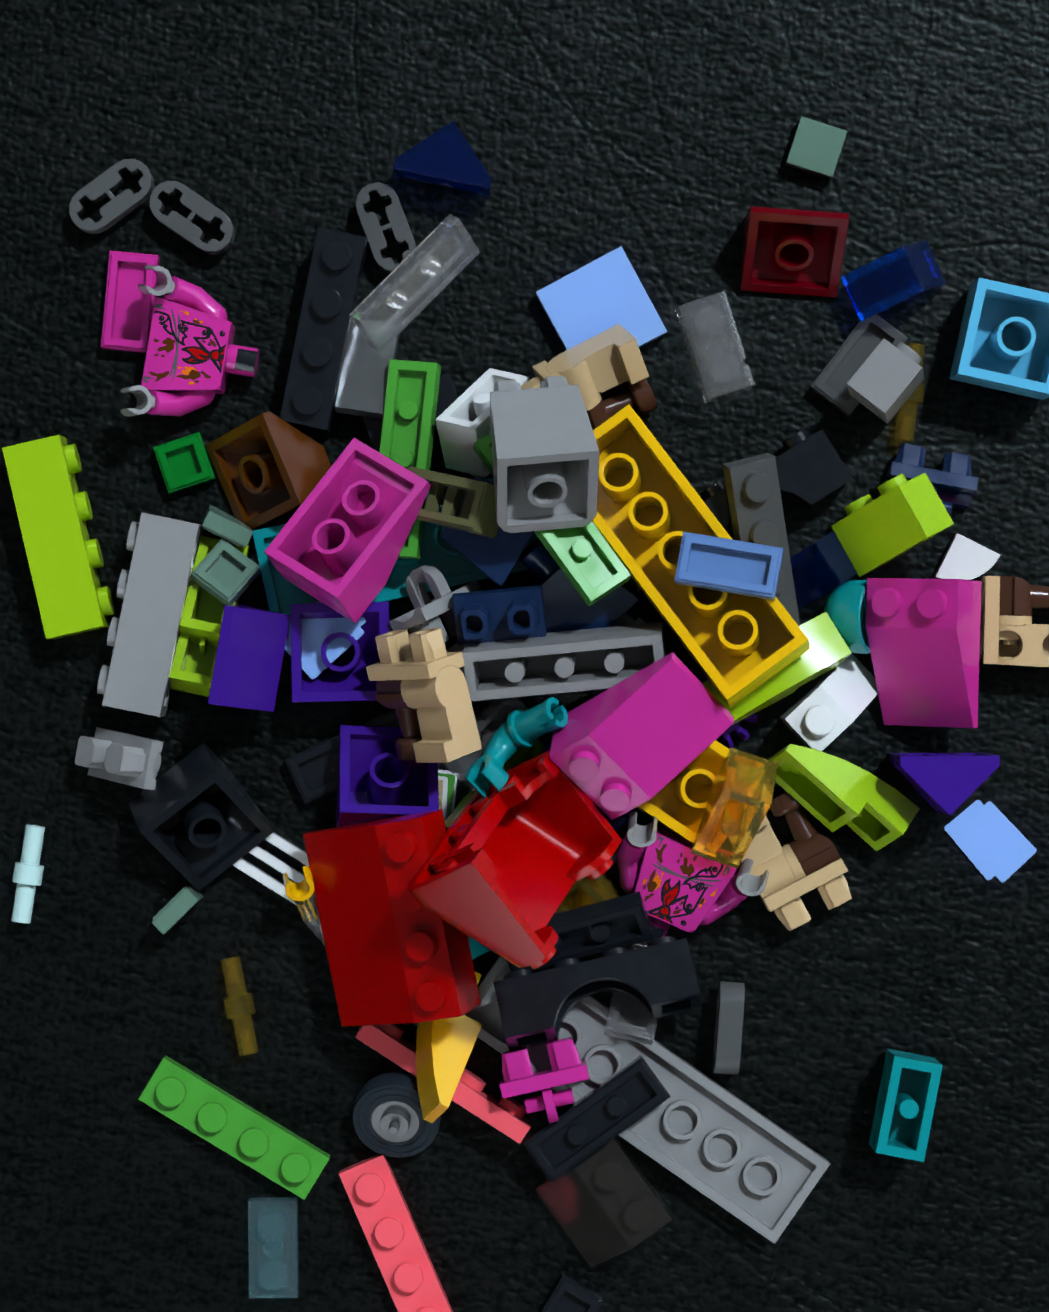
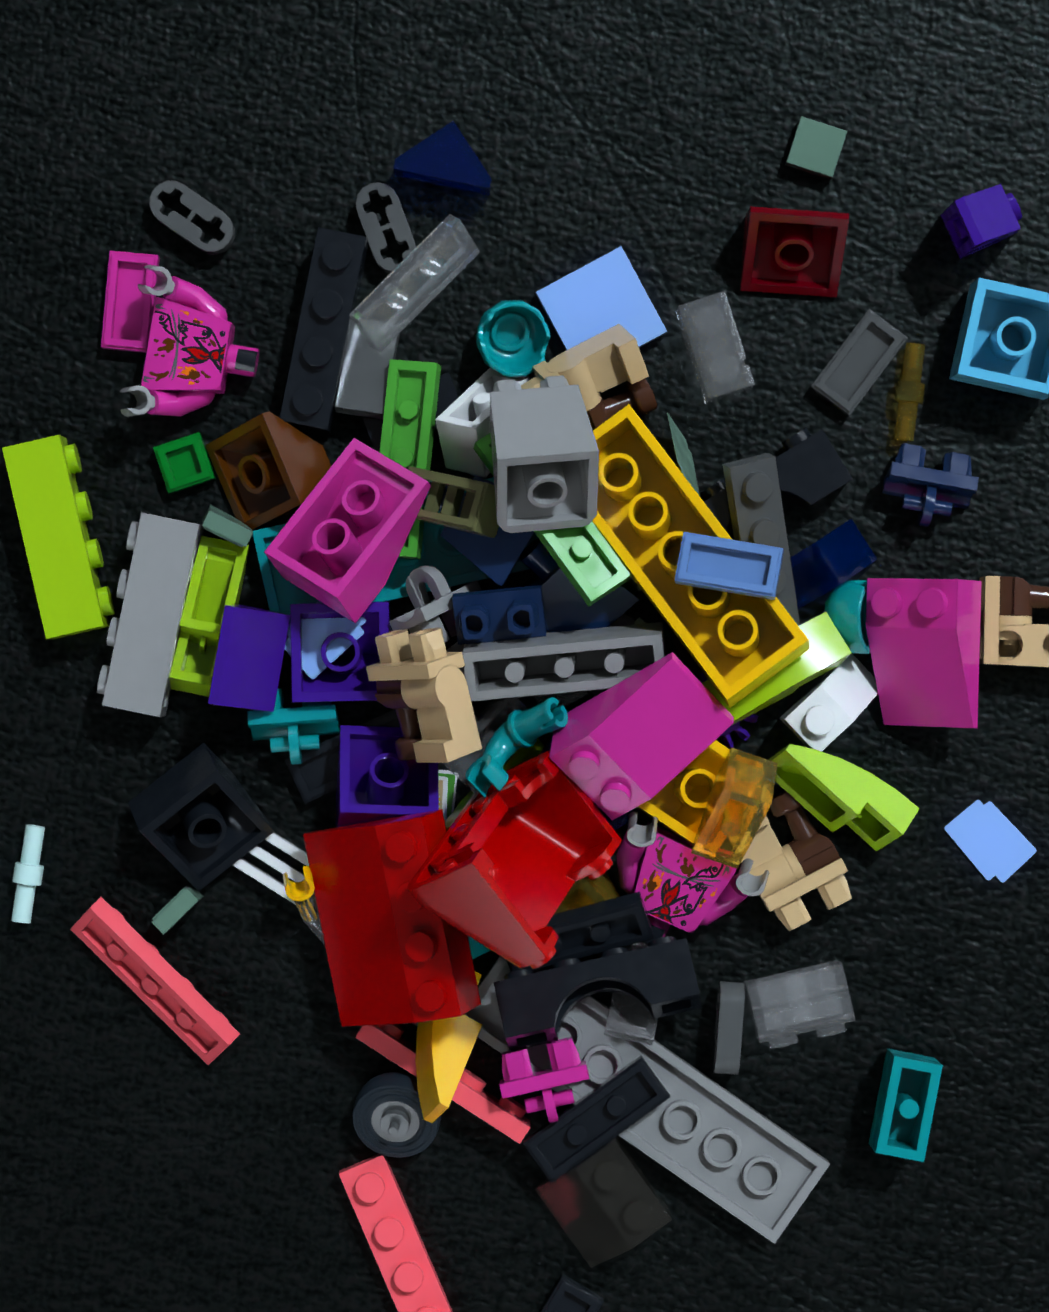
dark grey beam [69,159,154,234] -> none
light grey hips [75,727,163,790] -> none
bright green plate [138,1055,331,1200] -> none
sand green tile [191,538,261,605] -> none
clear yellow bar [221,956,258,1056] -> none
clear light blue plate [248,1197,299,1299] -> none
lime brick [831,472,954,577] -> none
clear blue slope [841,240,947,322] -> none
light grey brick [847,338,924,424] -> none
dark purple slope [888,752,1000,816] -> none
white tile [933,533,1000,580] -> none
none -> coral plate [70,897,240,1065]
none -> teal hips [247,688,340,765]
none -> teal hair [476,300,550,377]
none -> sand green sticker [667,413,700,496]
none -> clear brick [744,960,855,1048]
none -> dark purple slope [940,184,1022,259]

